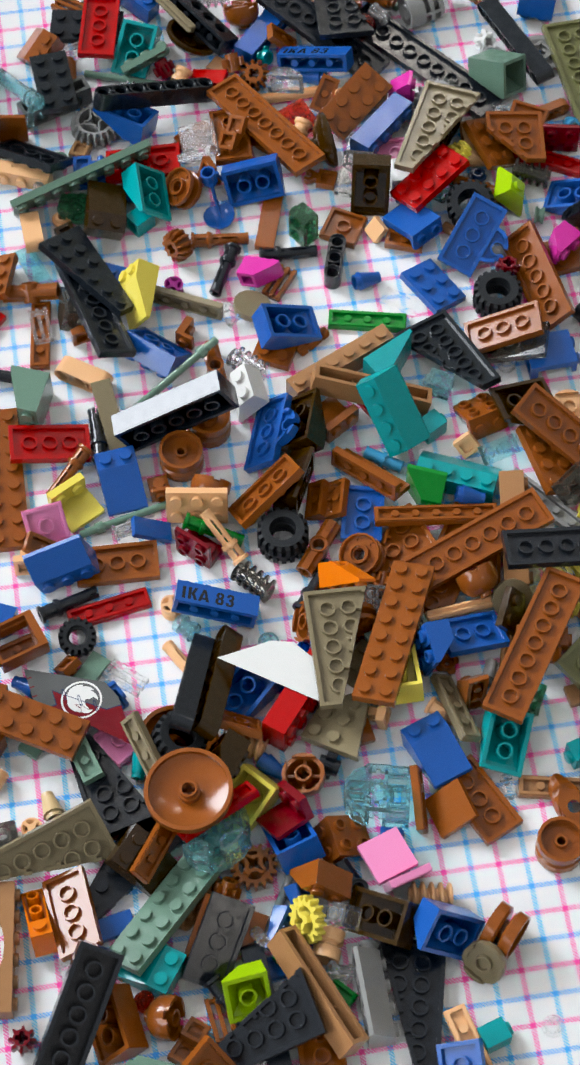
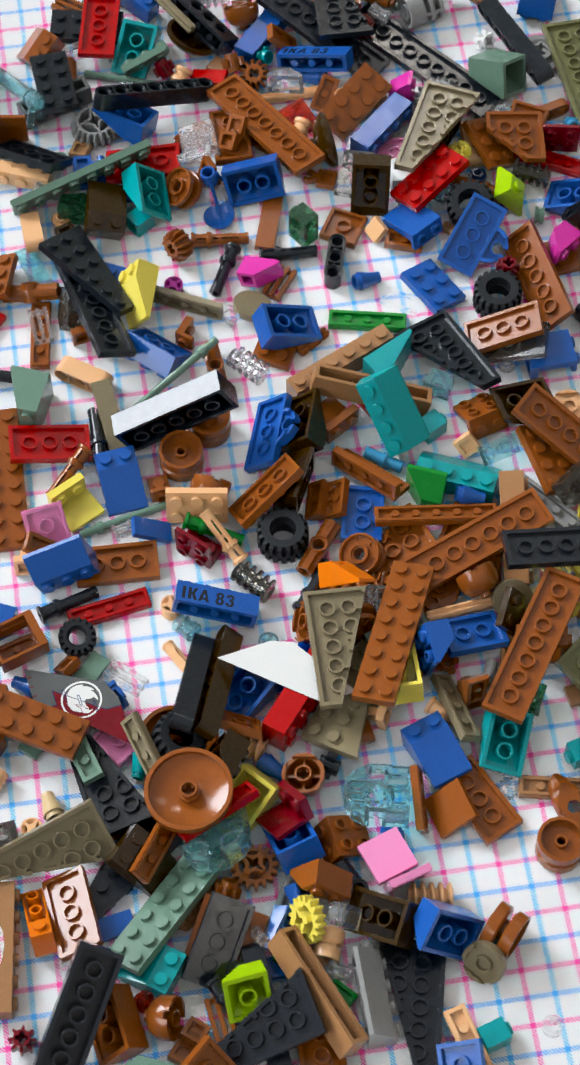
white slope [229,363,270,422] -> none

